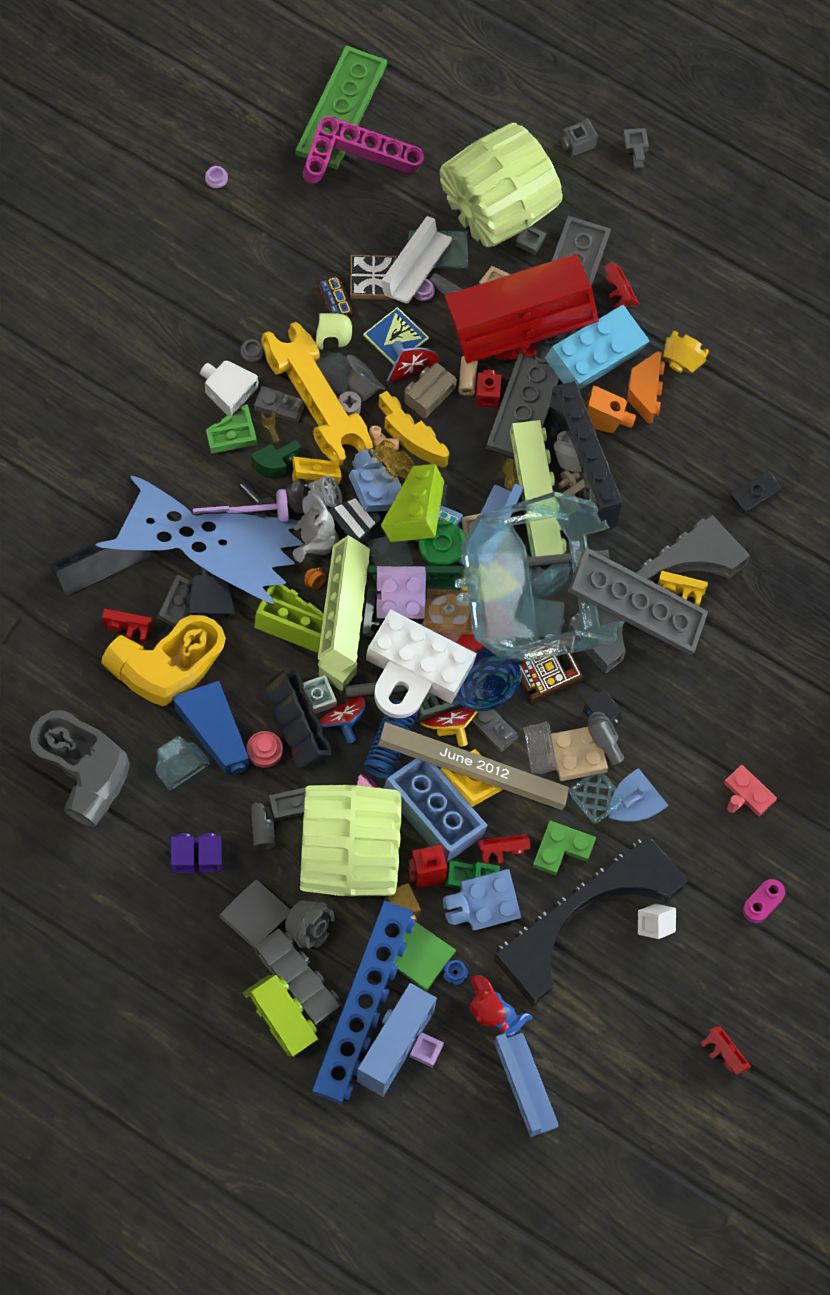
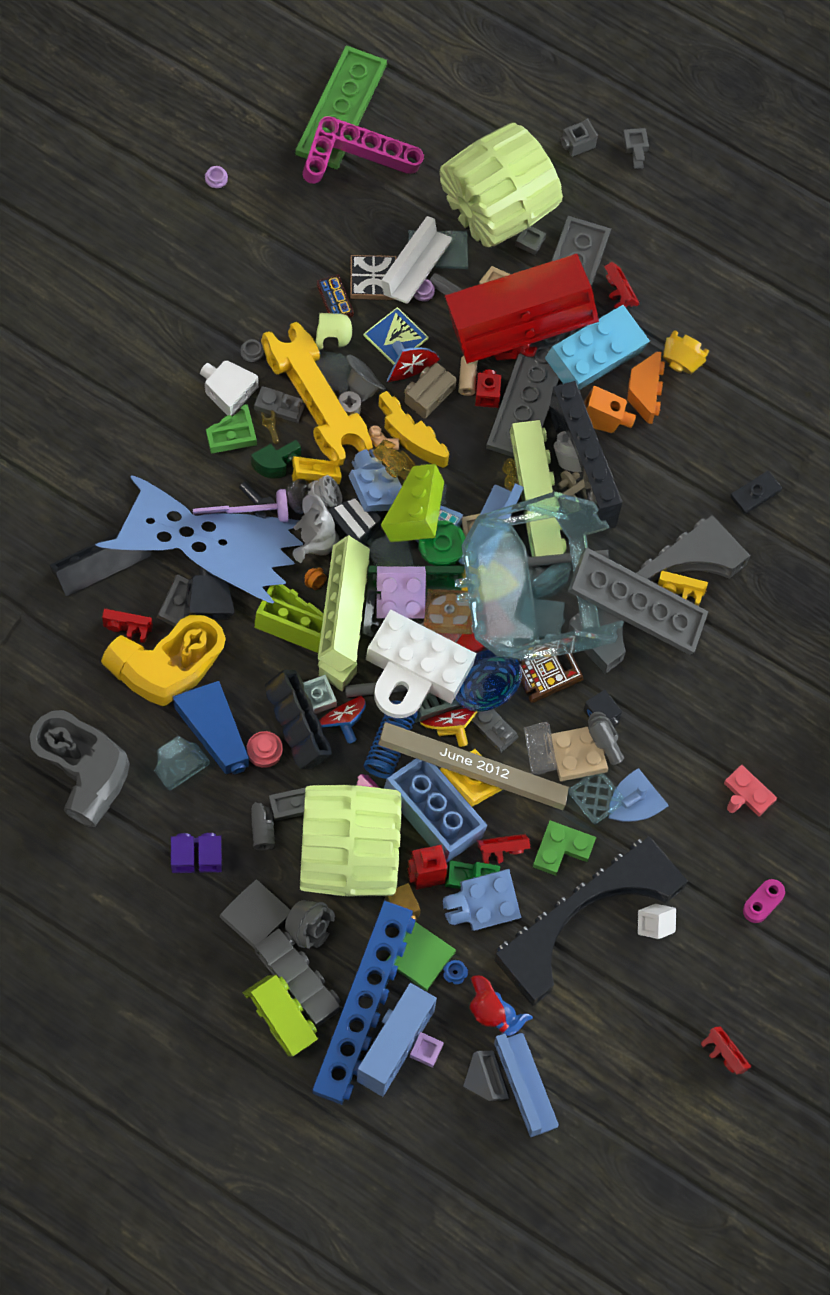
none -> dark grey slope [463,1051,509,1101]

